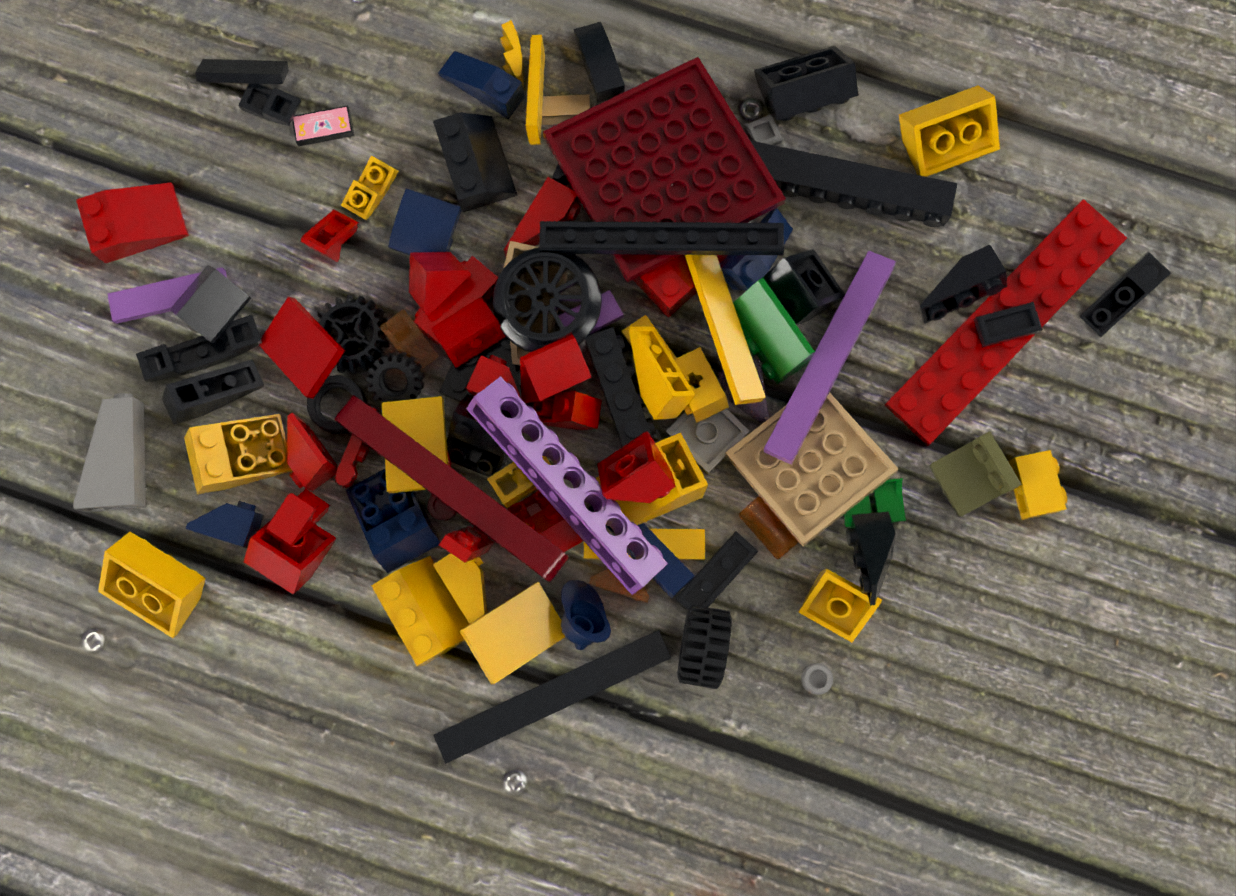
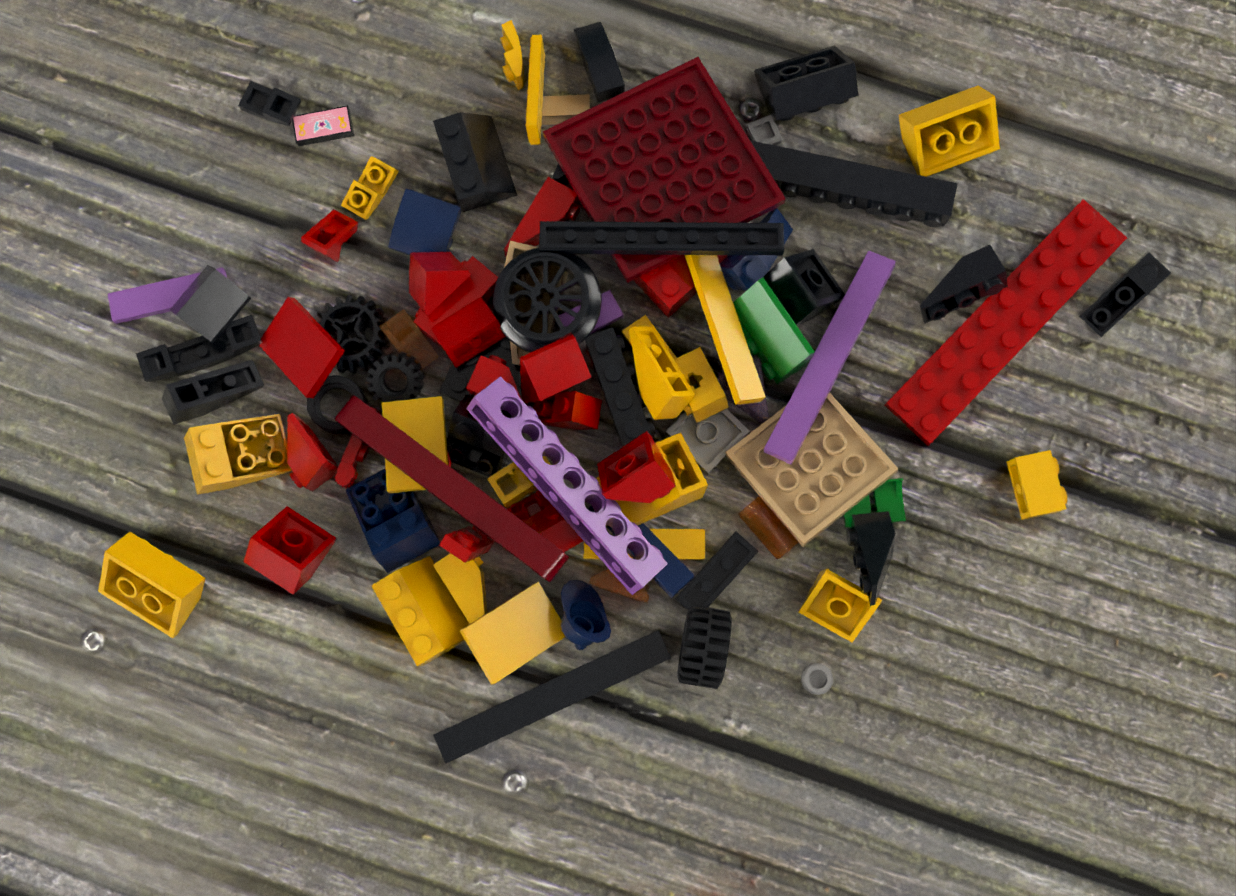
light grey slope [73,393,146,513] -> none
red slope [76,182,189,264] -> none
dark blue slope [186,501,264,548] -> none
black tile [195,59,289,84] -> none
red slope [265,489,330,548] -> none
dark red tile [427,494,457,521] -> none
dark blue slope [438,51,525,119] -> none
olive bracket [929,431,1022,517] -> none
black tile [974,302,1043,348] -> none

